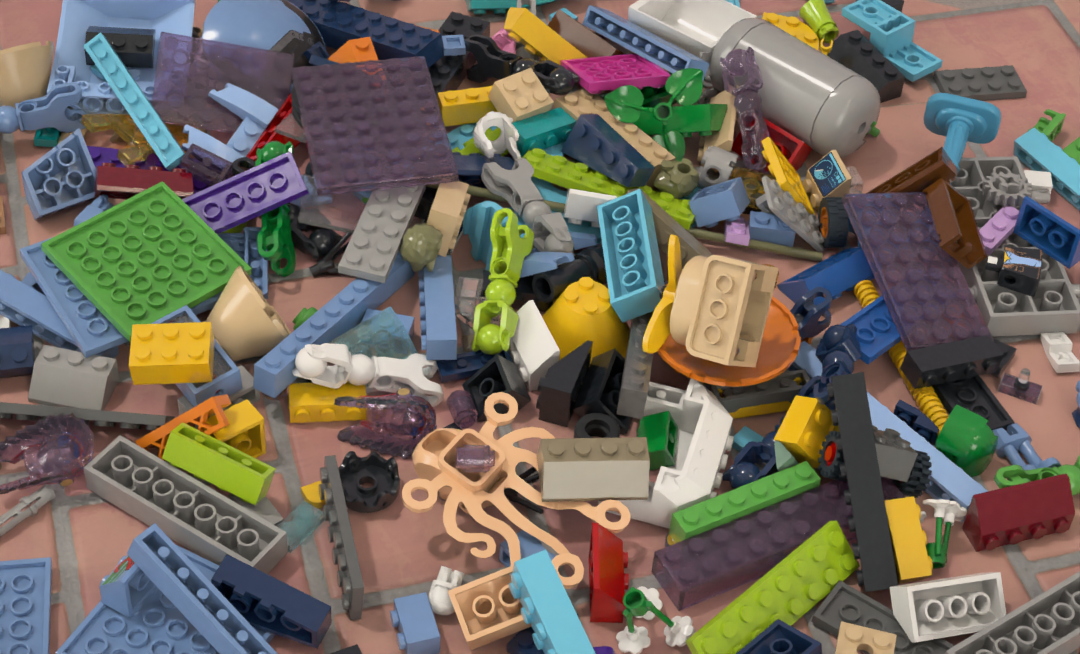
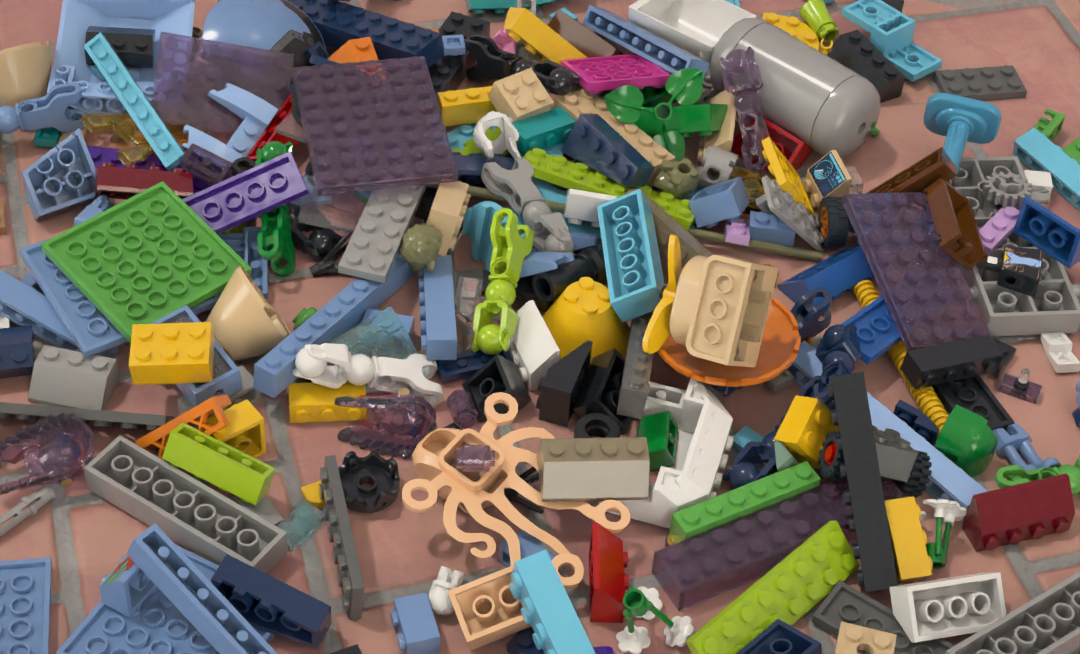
dark grey piece [709,369,810,419] -> none

